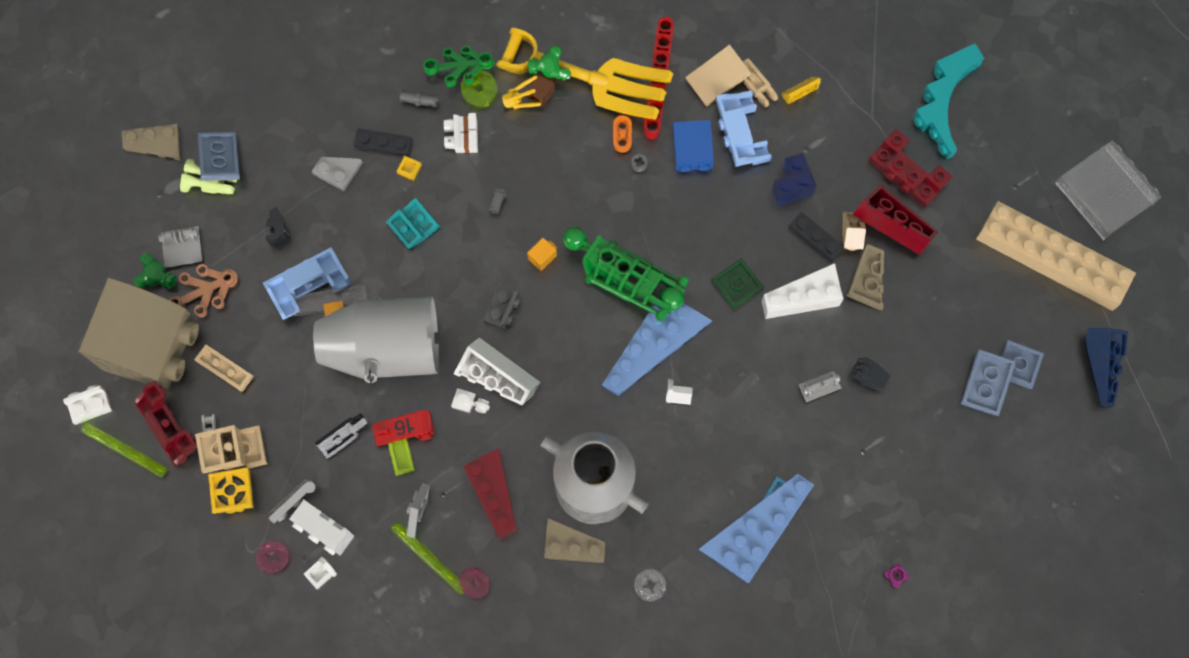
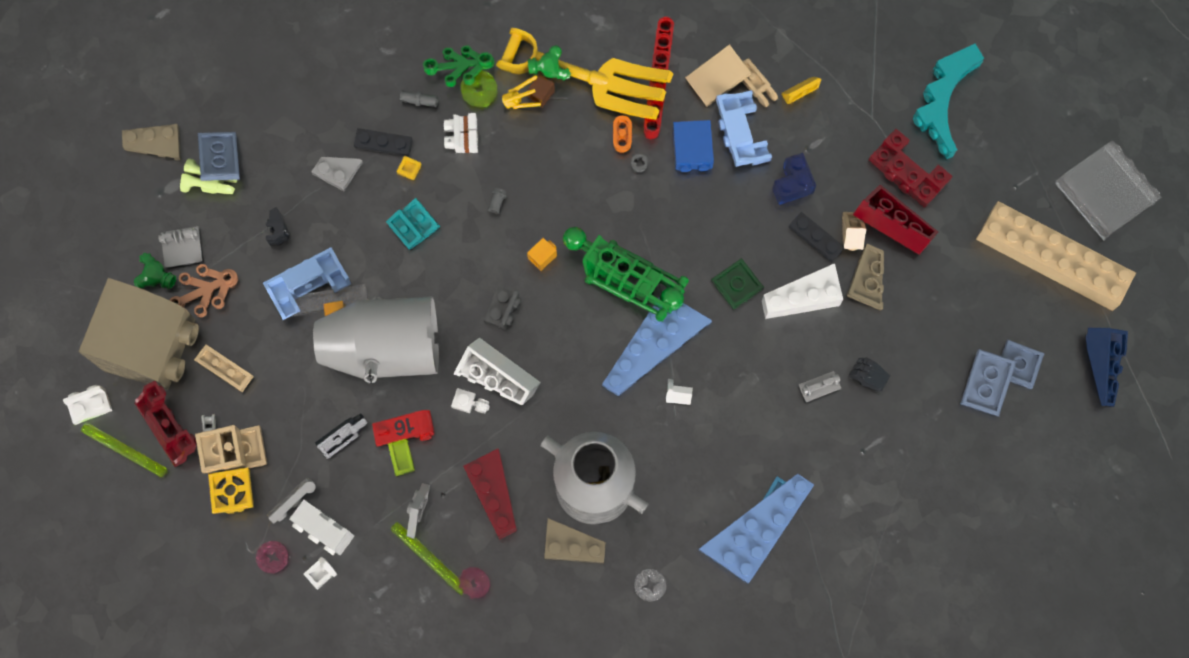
magenta plate [885,563,909,588] -> none

